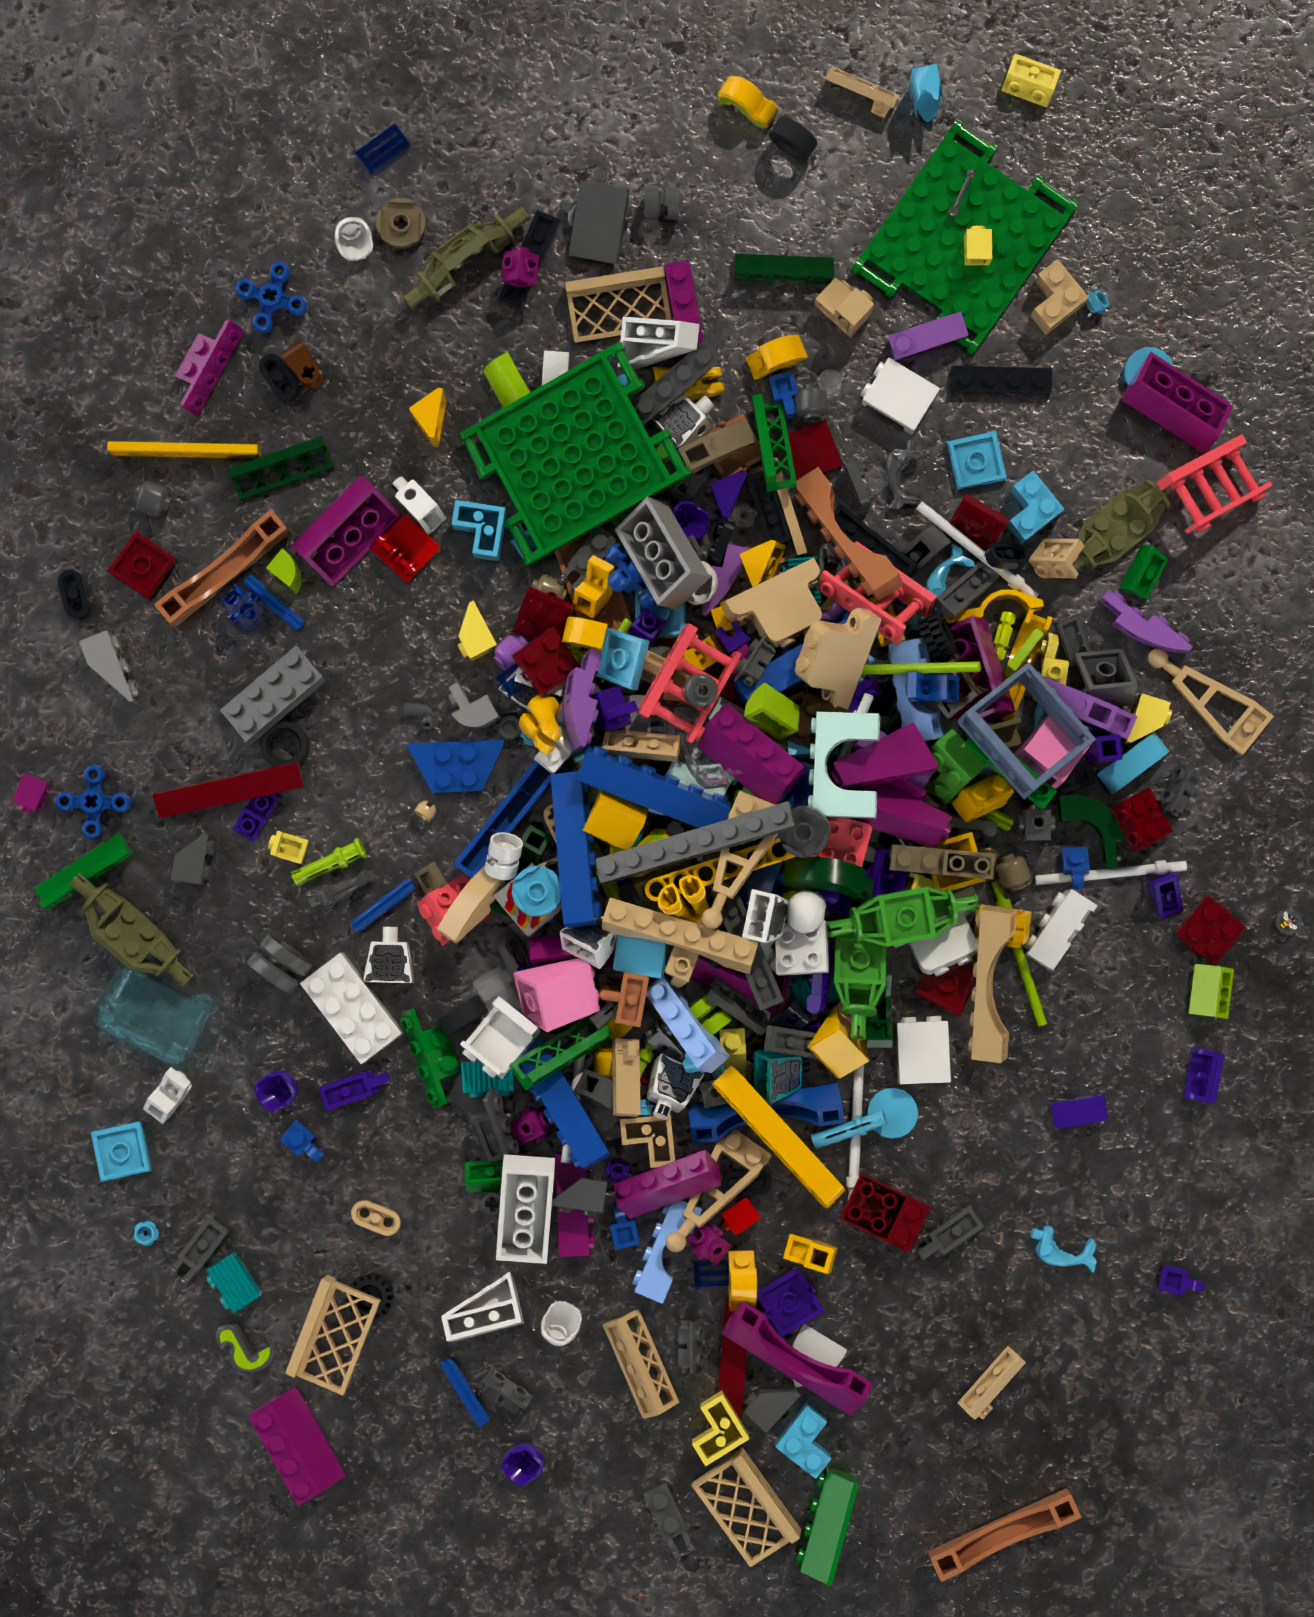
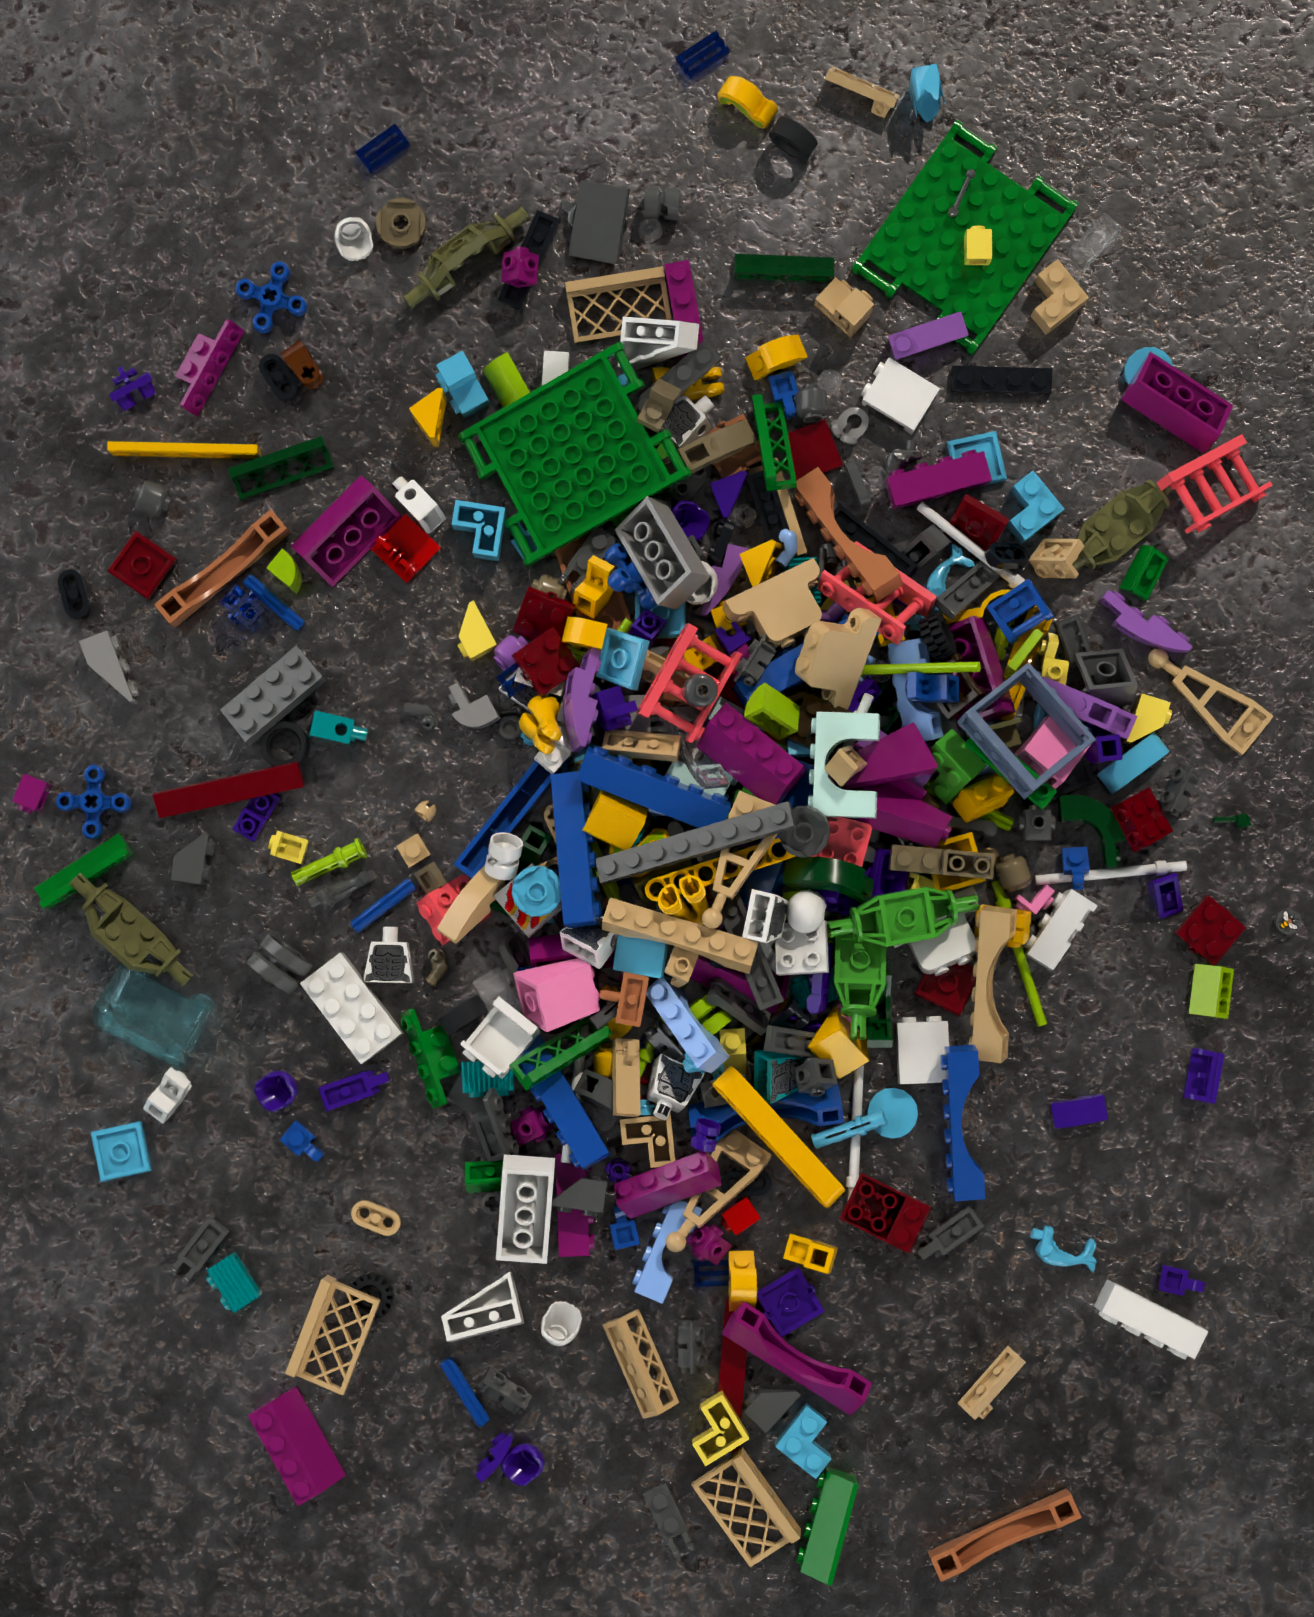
medium azure plate [134,1221,159,1246] -> none
dark grey animal [216,1322,278,1374] -> none
blue wing [407,740,505,793] -> none
white sticker [792,1324,847,1388] -> none
light yellow bracket [1001,54,1061,107] -> none
medium azure plate [1086,290,1109,314] -> none
none -> dark purple hips [109,366,156,411]
none -> teal torso [308,710,368,746]
none -> tan plate [396,833,431,868]
none -> dark tan arm [425,948,448,987]
none -> medium azure brick [435,351,490,419]
none -> dark purple slope [475,1431,514,1483]
none -> dark tan slope [636,378,681,433]
none -> clear blue tile [675,30,730,80]
none -> dark purple wheel [690,1118,721,1152]
none -> light blue arm [775,529,798,568]
none -> dark grey brick [794,1057,838,1097]
none -> tan slope [824,746,868,786]
none -> light grey piece [831,407,869,445]
none -> magenta brick [884,450,992,510]
none -> blue arch [940,1044,985,1201]
none -> blue plate [986,579,1054,644]
none -> bright pink bracket [1013,885,1055,915]
none -> clear brick [1067,213,1122,271]
none -> white brick [1094,1279,1208,1360]
none -> dark green hand [1214,813,1251,829]

